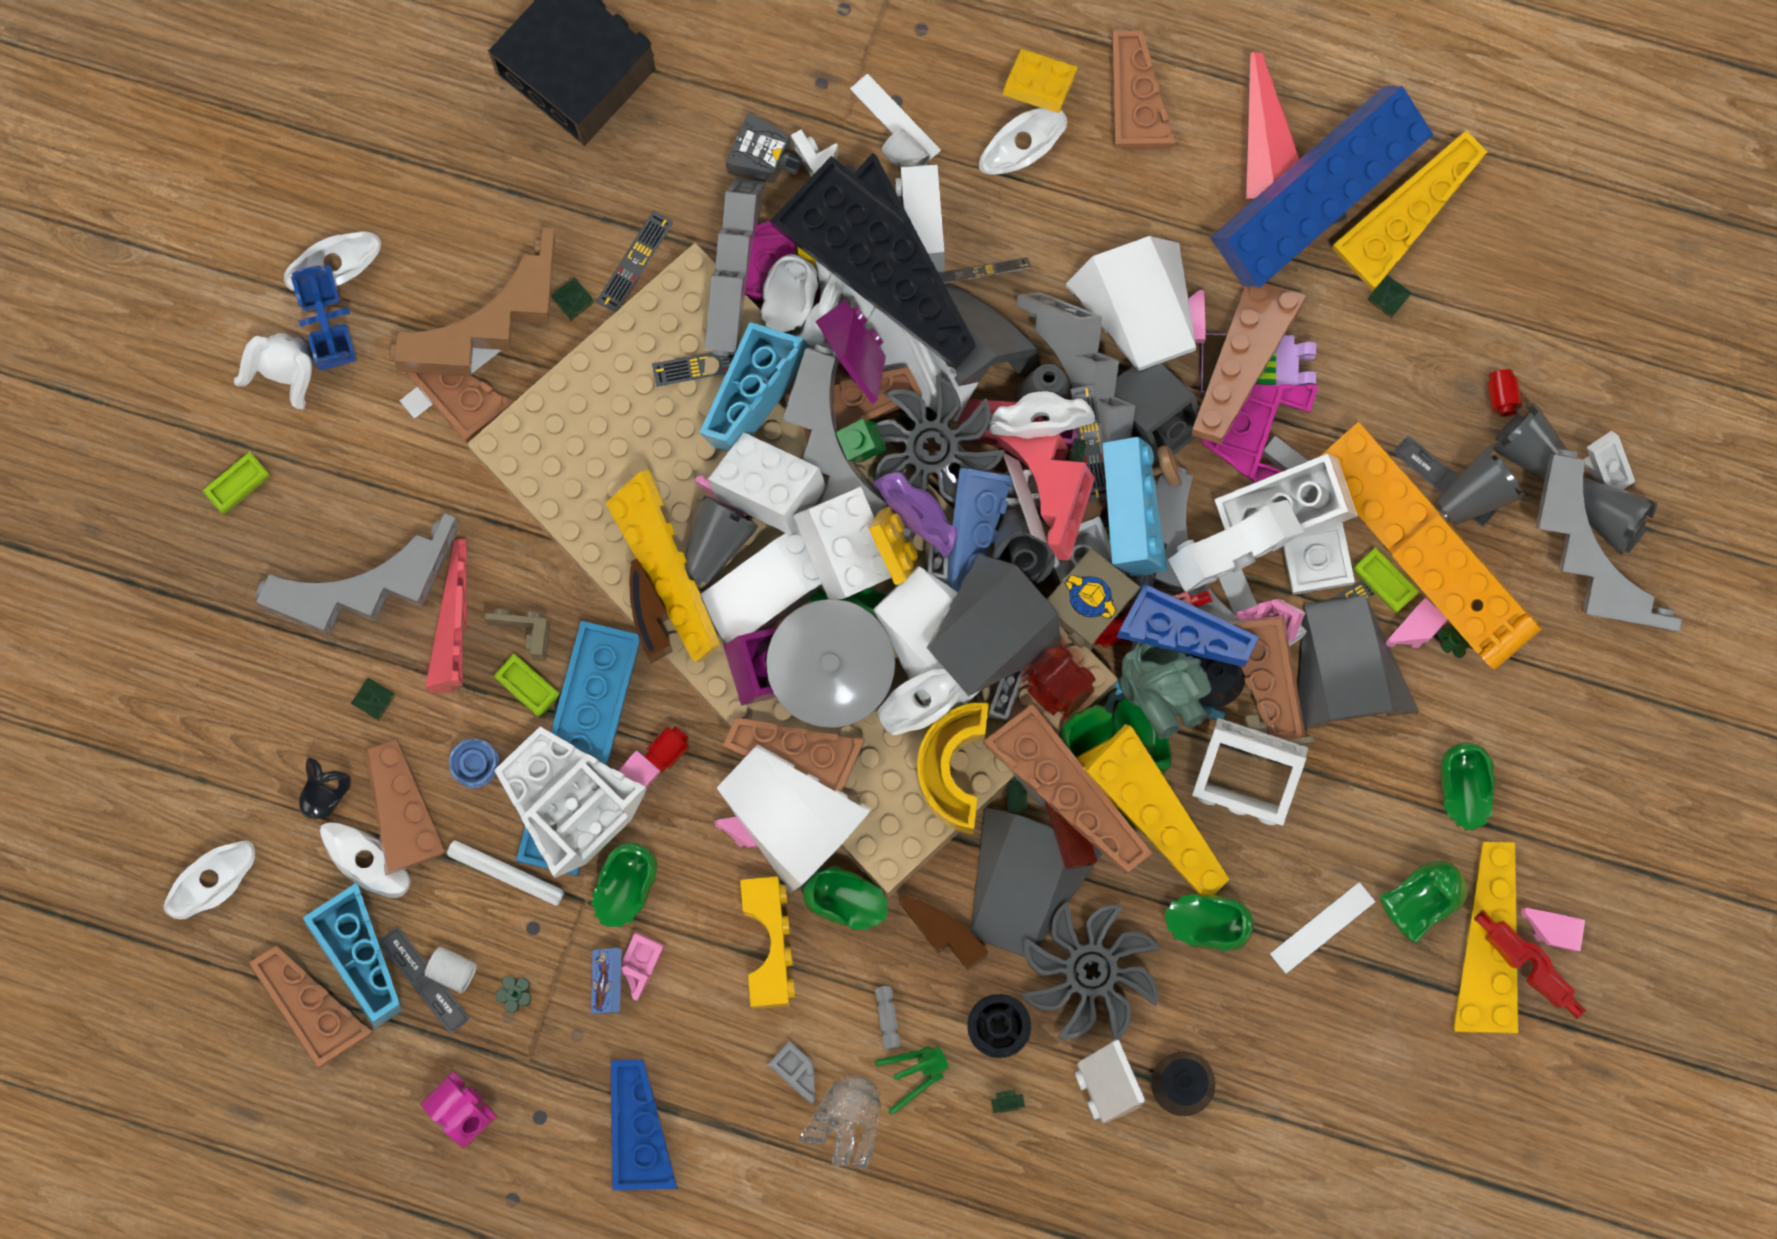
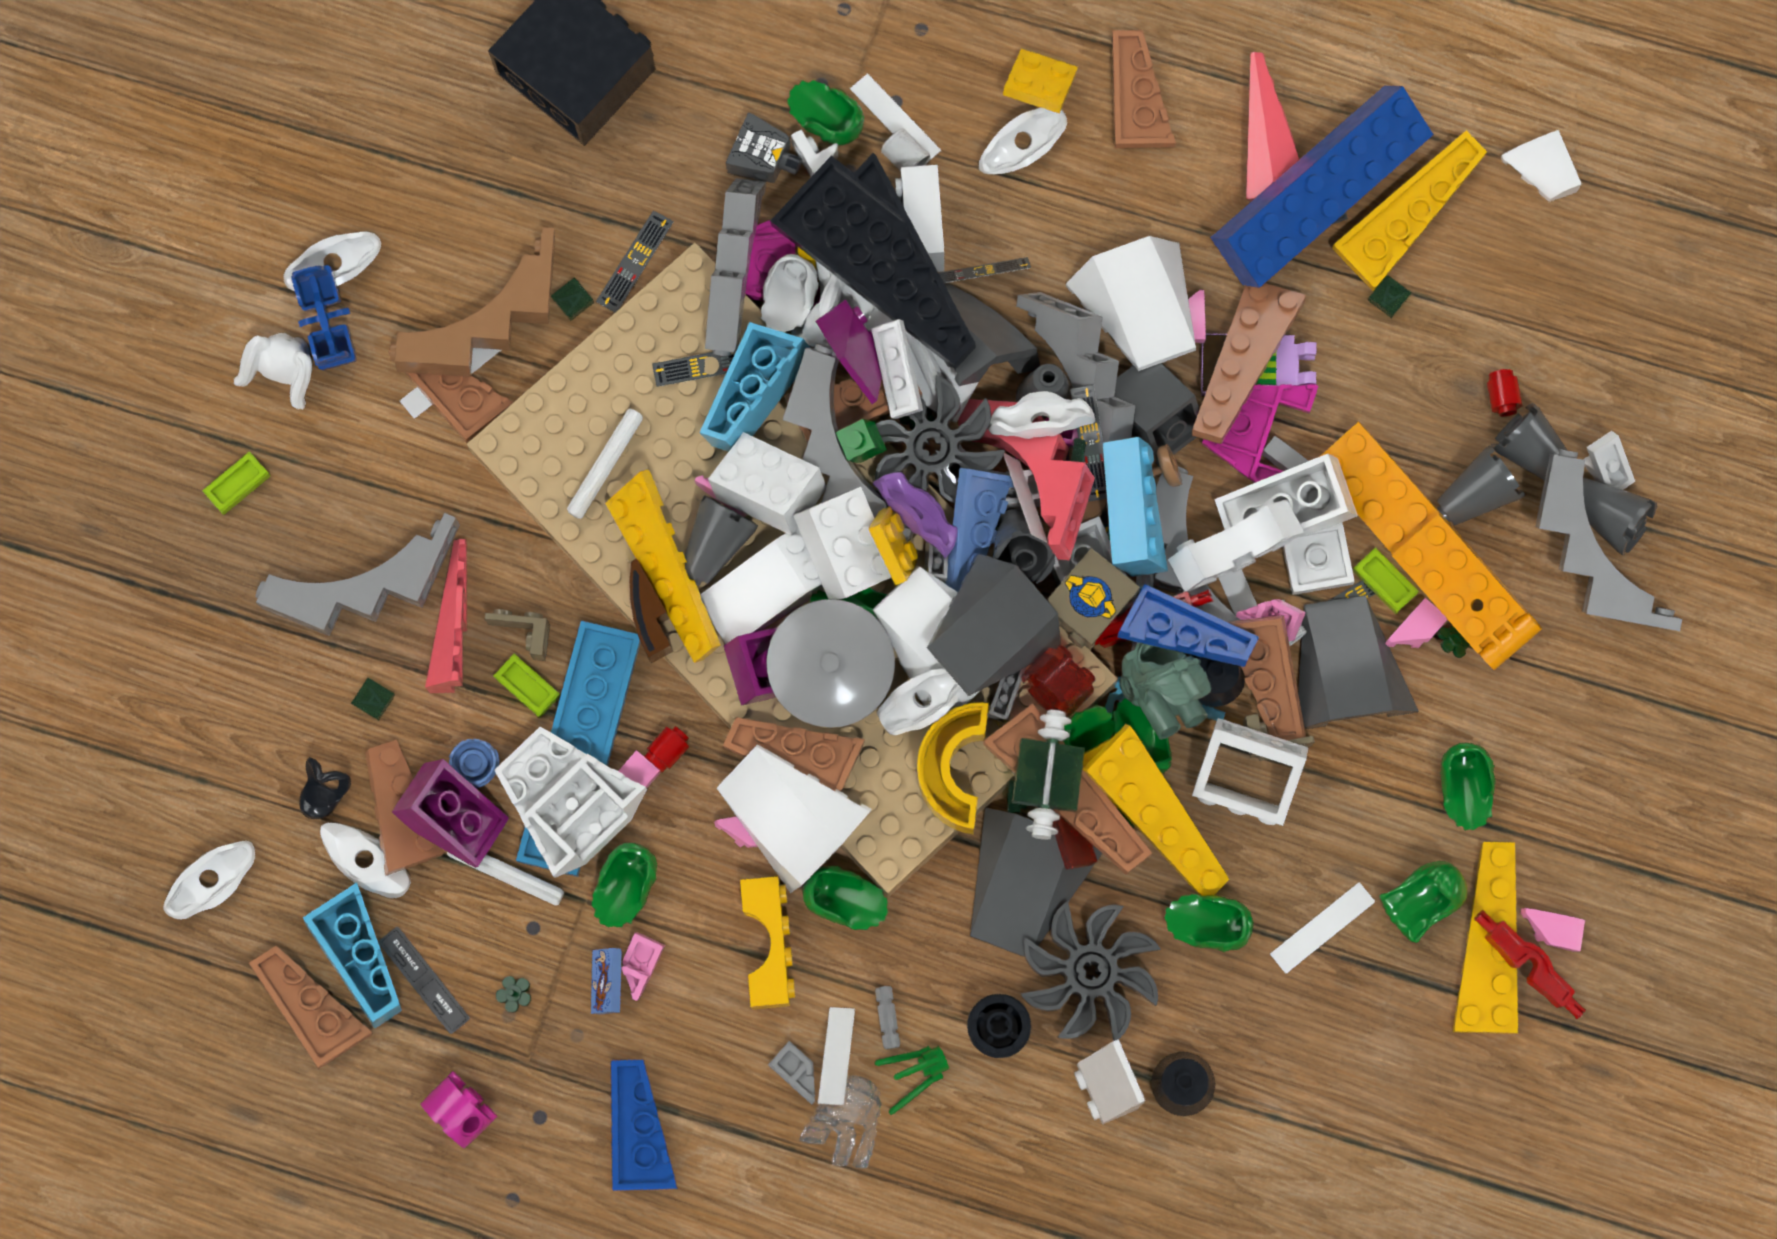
white piece [425,945,477,994] -> none
reddish brown slope [900,896,988,971] -> none
clear green plate [991,1090,1025,1115] -> none
flat silver sticker [1393,435,1498,527] -> none
none -> magenta slope [392,759,509,868]
none -> white axle [567,409,643,519]
none -> green hair [787,80,865,146]
none -> white sticker [818,1007,855,1105]
none -> white tile [871,319,923,419]
none -> clear green plate [1012,710,1085,839]
none -> white slope [1501,130,1582,202]

